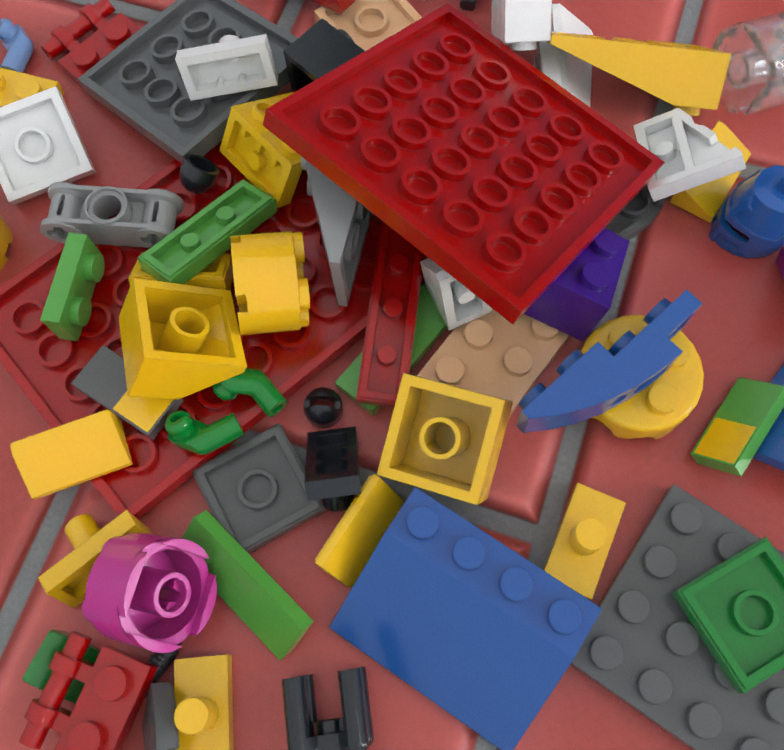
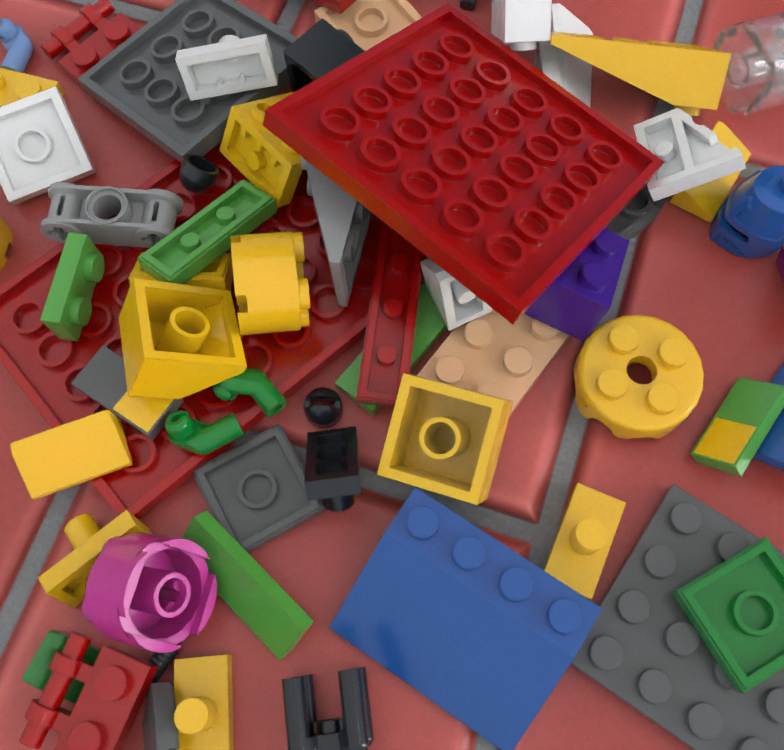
yellow slope [315,474,404,588] -> none
blue slope [516,290,703,433] -> none

